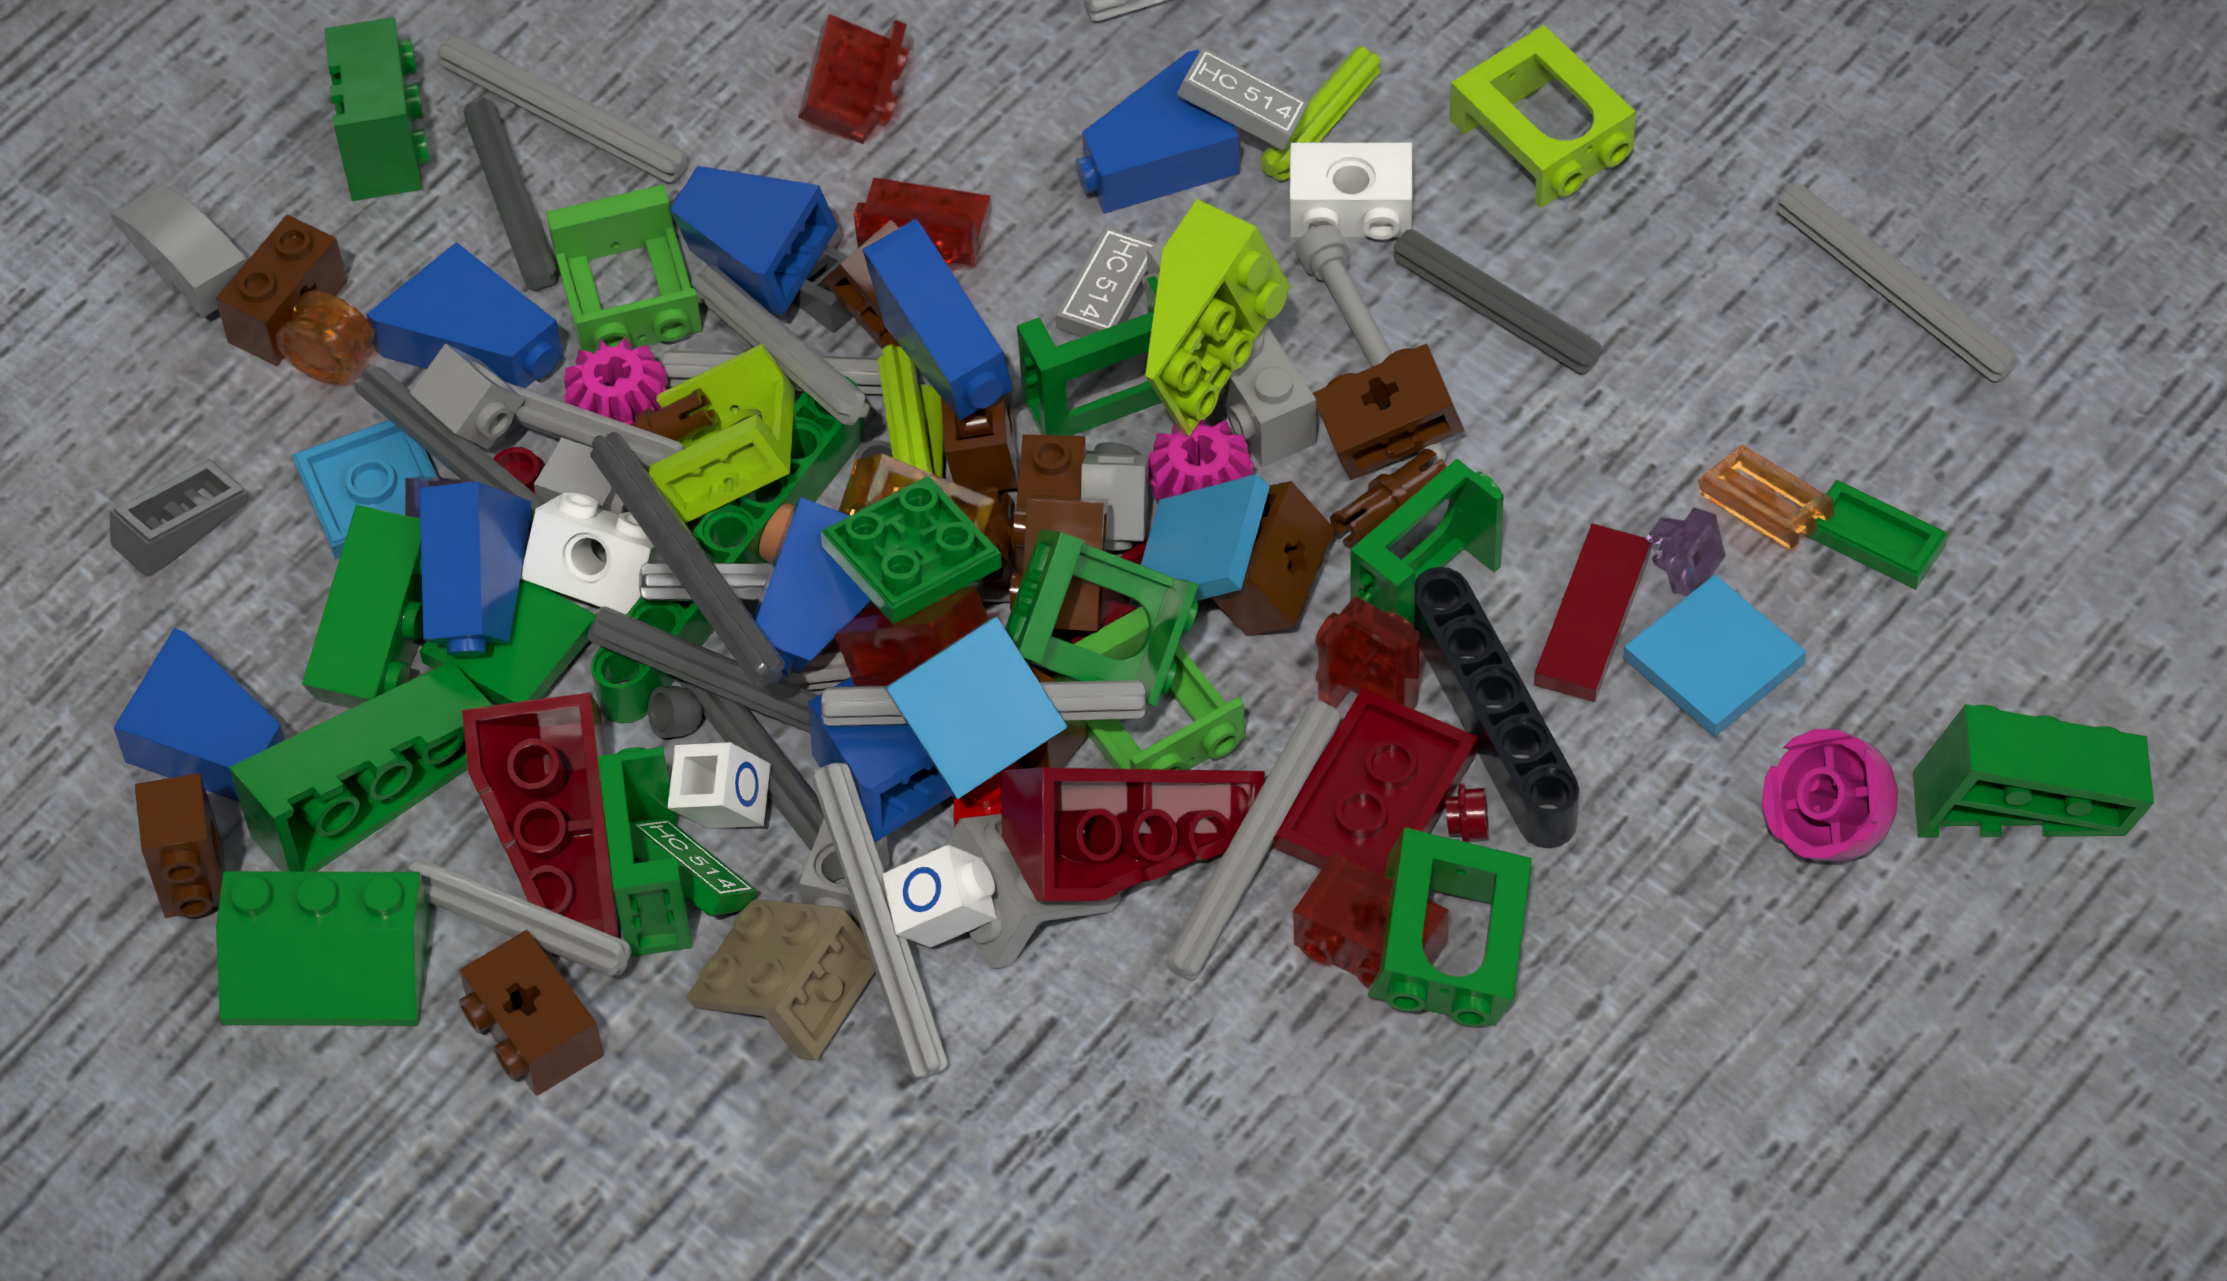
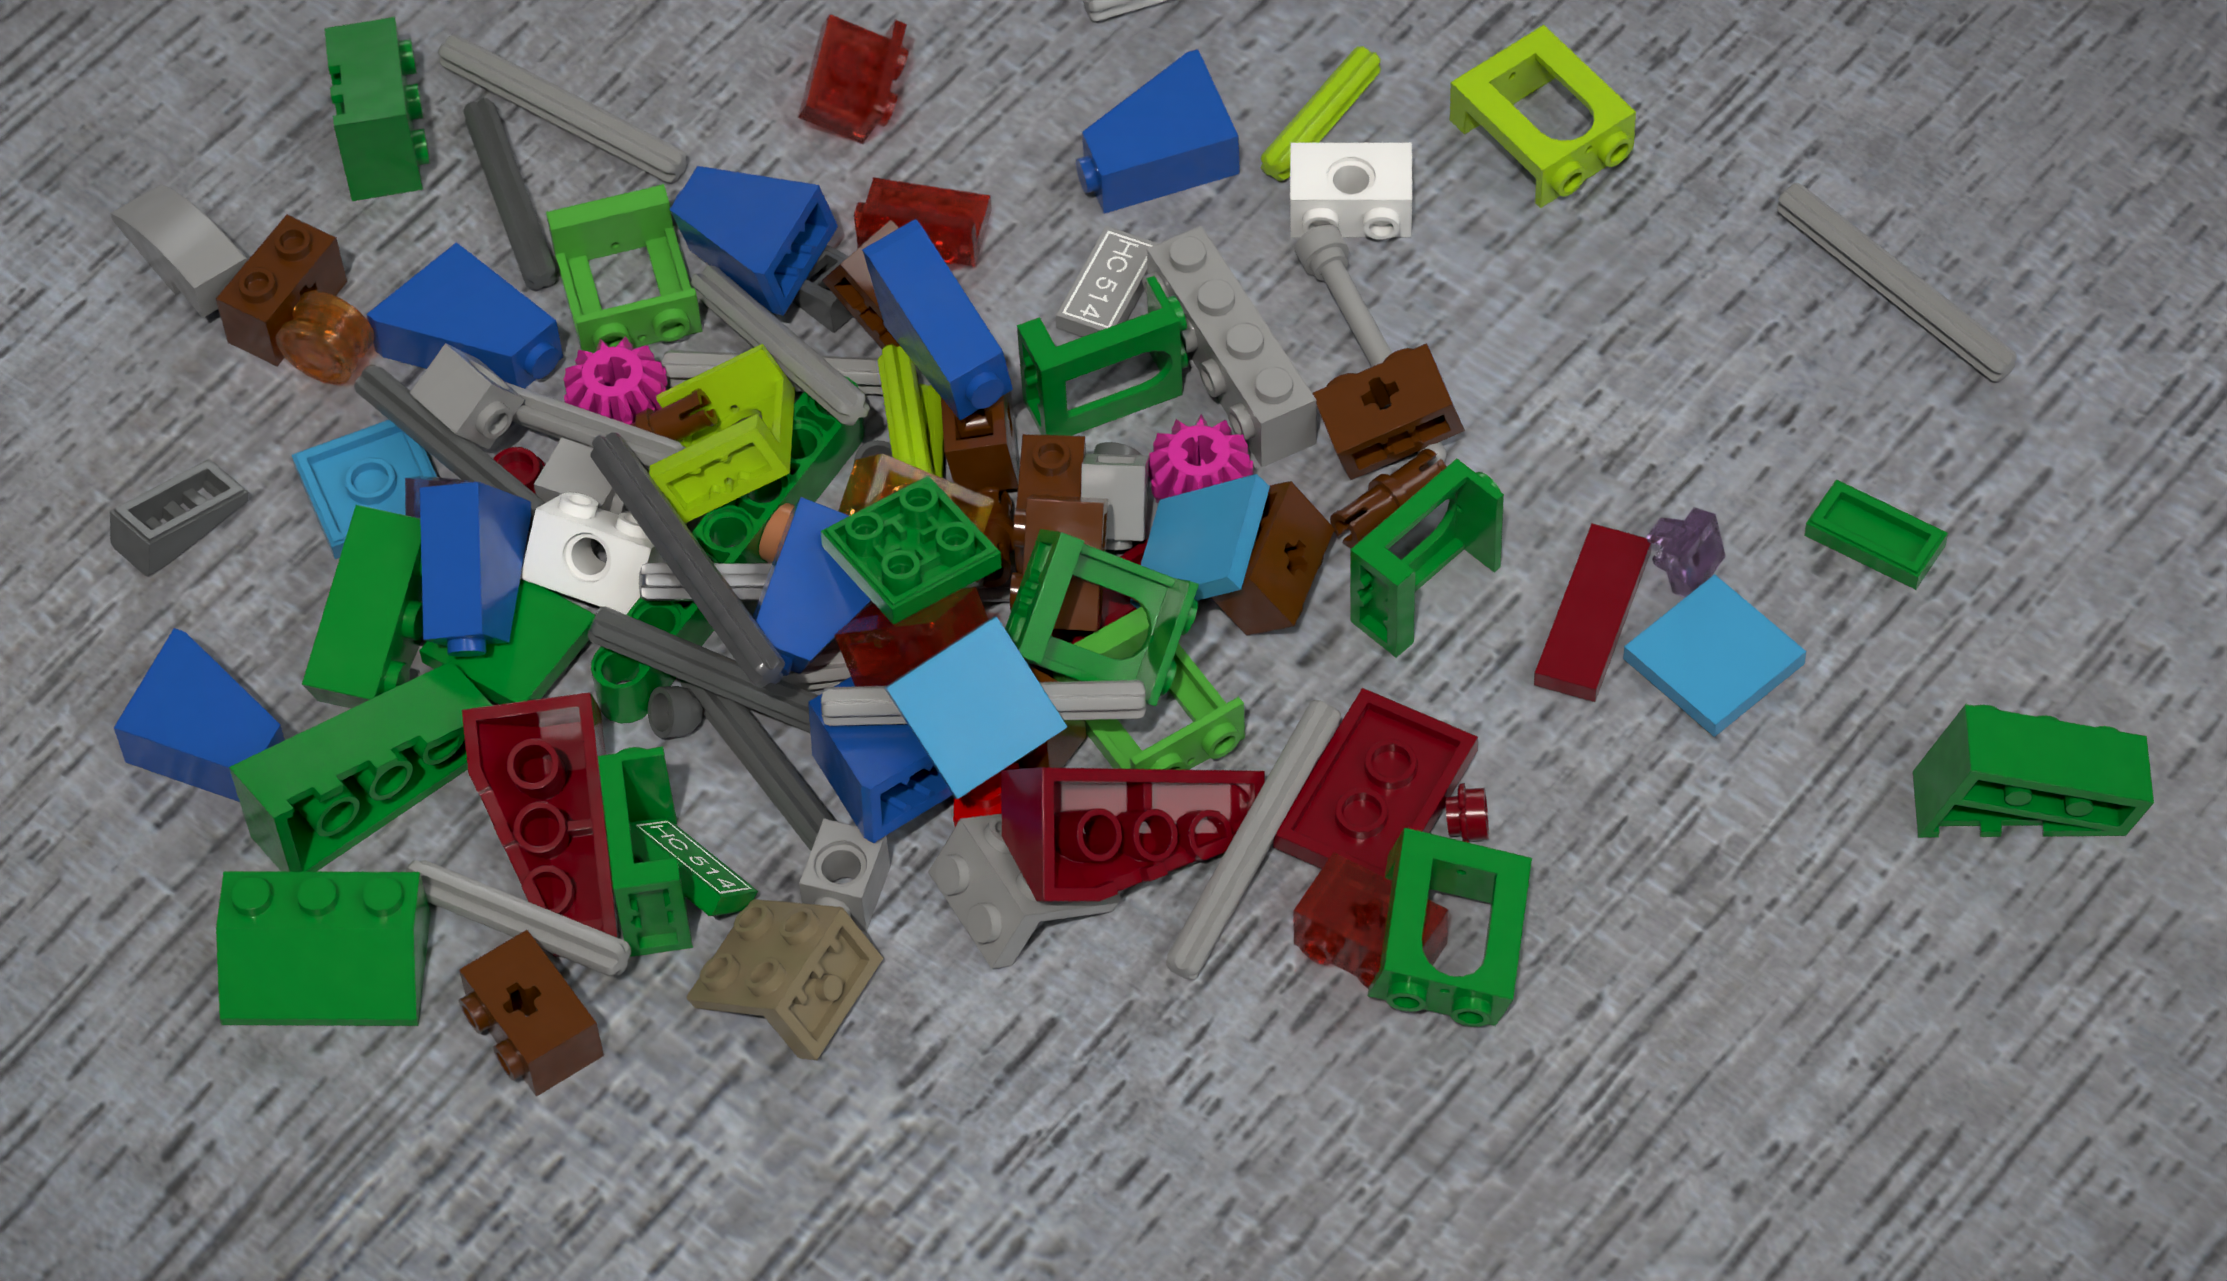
reddish brown brick [135,773,226,918] -> none
white brick [667,742,771,829] -> none
light grey axle [812,763,948,1078] -> none
white brick [882,845,997,947] -> none
lime slope [1145,199,1291,437] -> none
light grey tile [1176,47,1309,150] -> none
clear red bracket [1315,595,1420,709] -> none
dark grey axle [1393,229,1601,374] -> none
black beam [1414,567,1579,849] -> none
clear orange tile [1698,444,1835,550] -> none
dark pink cylinder [1762,729,1898,862] -> none

